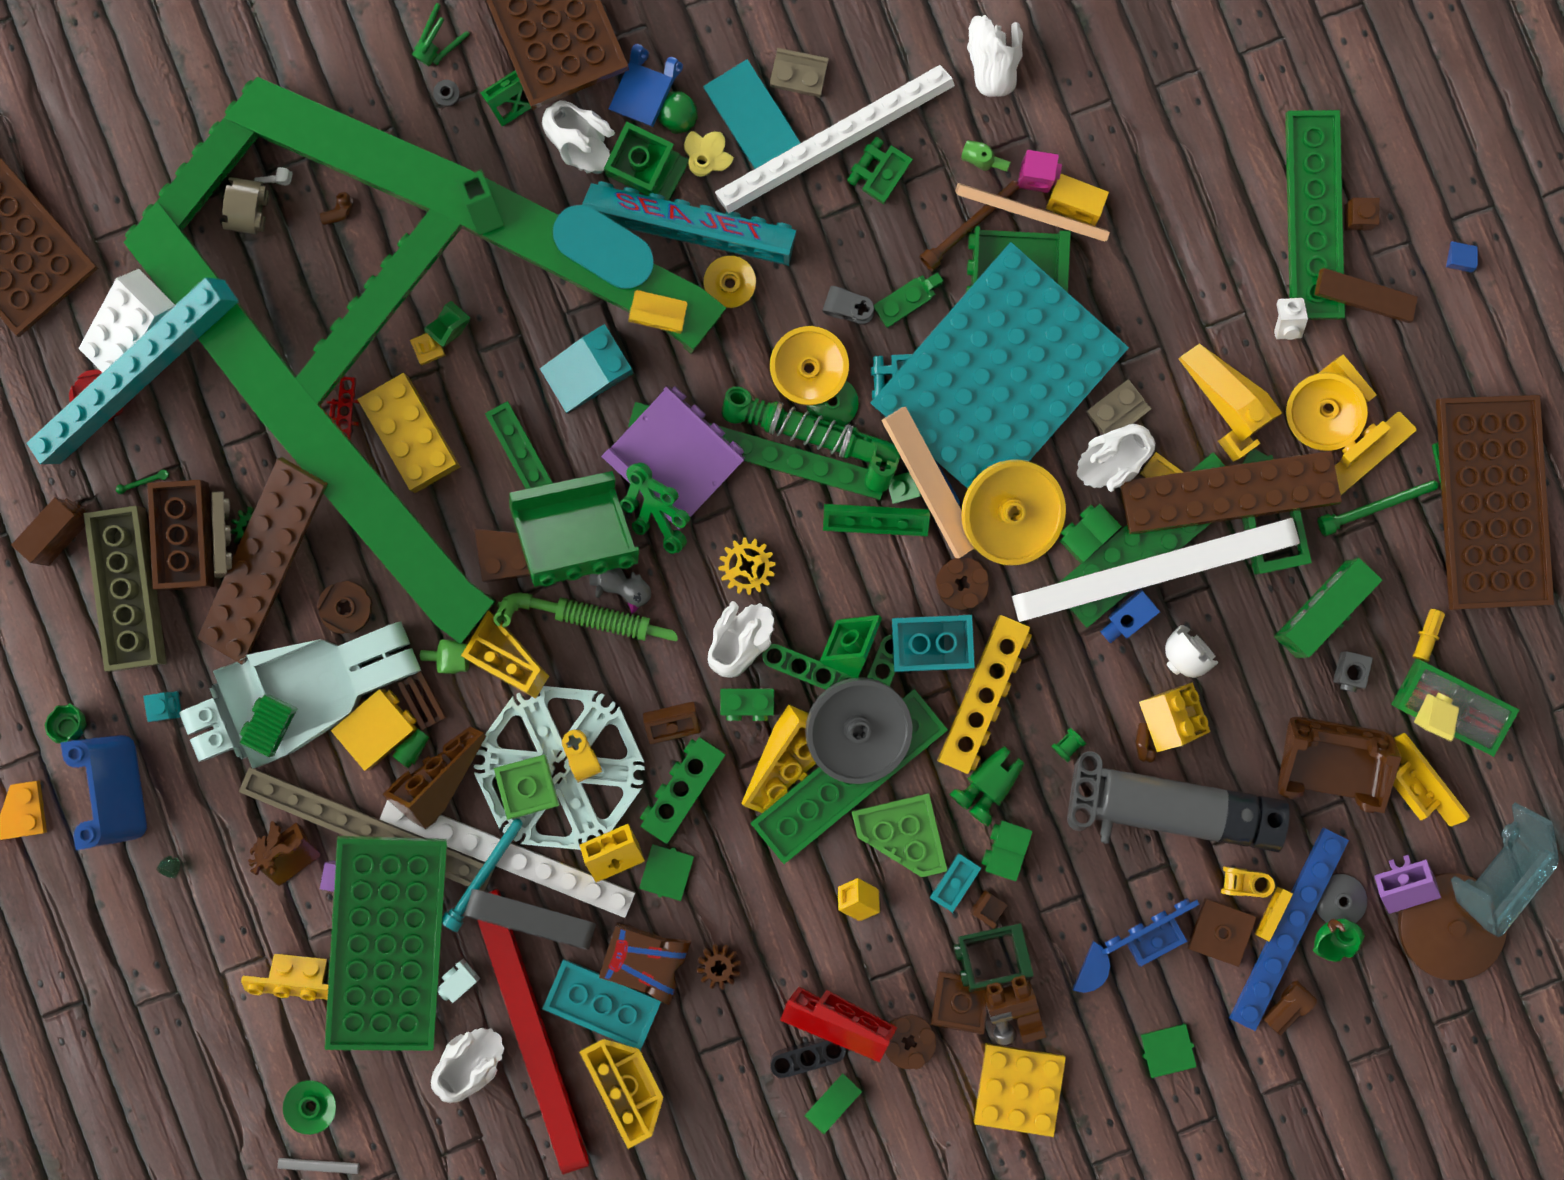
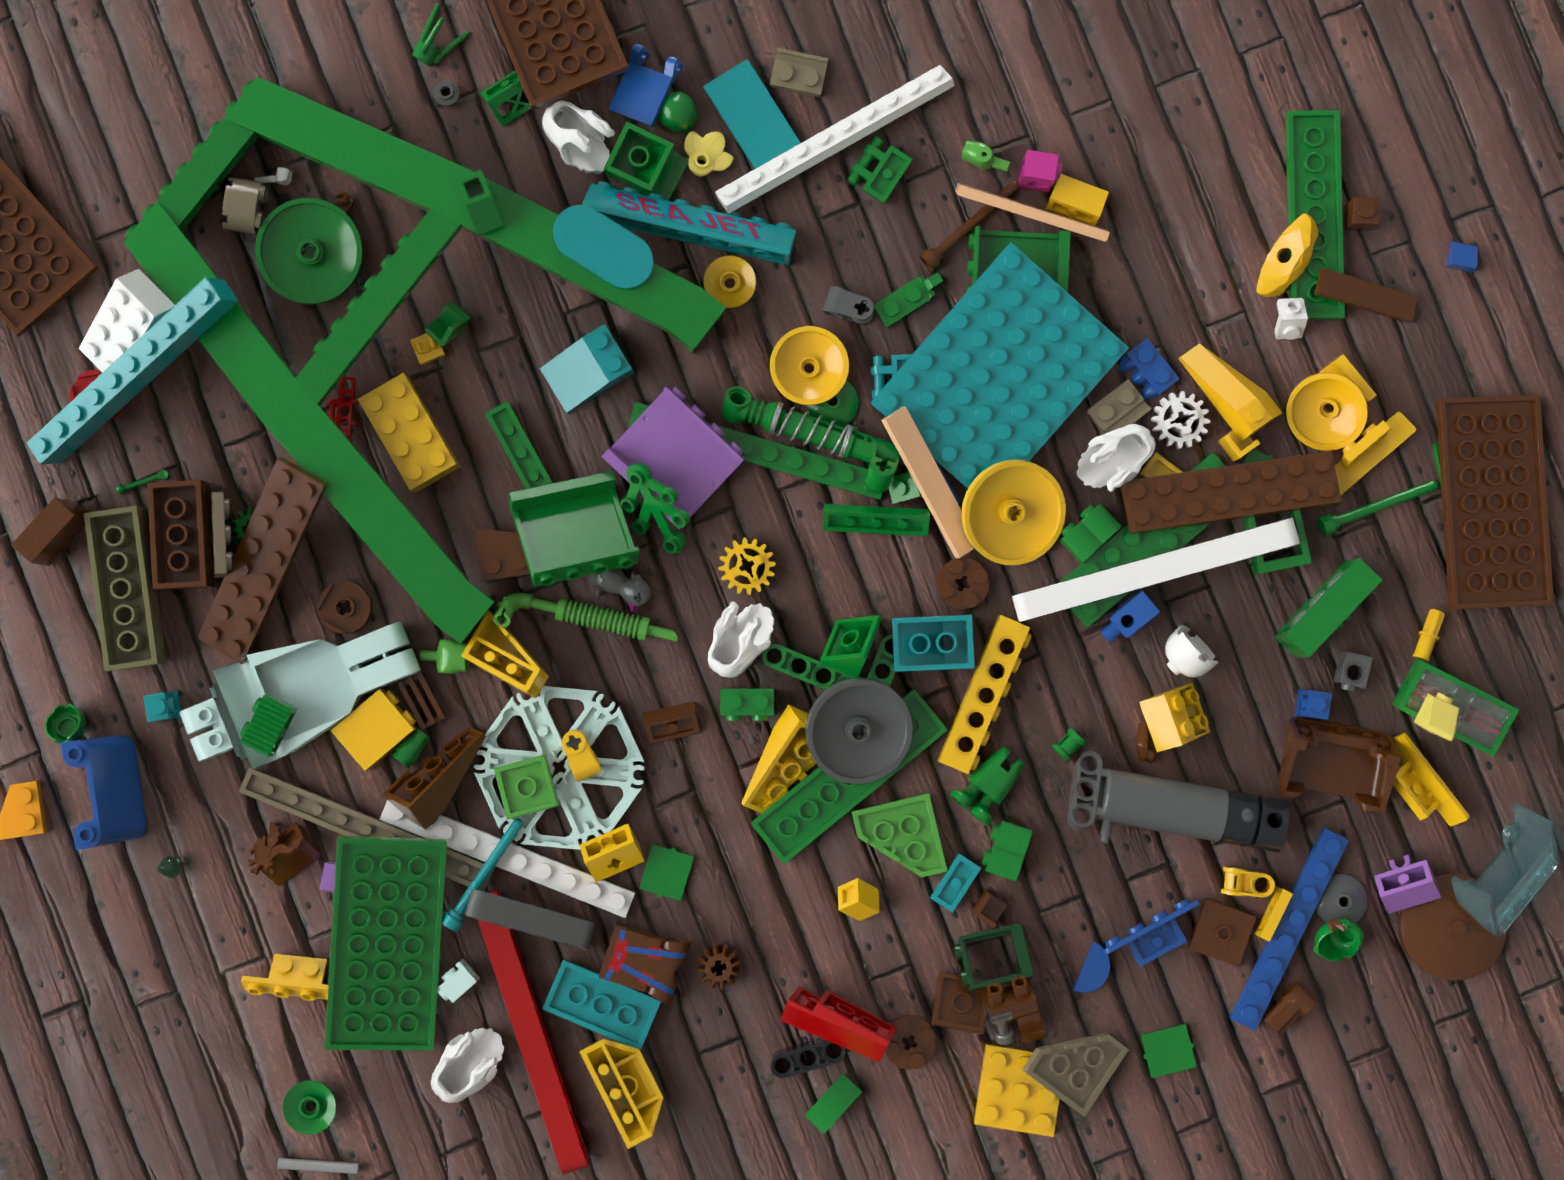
yellow panel [628,290,687,334] -> none
green brick [640,737,726,844] -> none
white hair [967,15,1023,97] -> none
none -> green dish [255,198,363,305]
none -> dark tan plate [1022,1033,1129,1117]
none -> blue plate [1118,338,1180,400]
none -> white gear [1151,391,1210,449]
none -> yellow piece [1256,214,1318,297]
none -> blue brick [1294,689,1332,720]

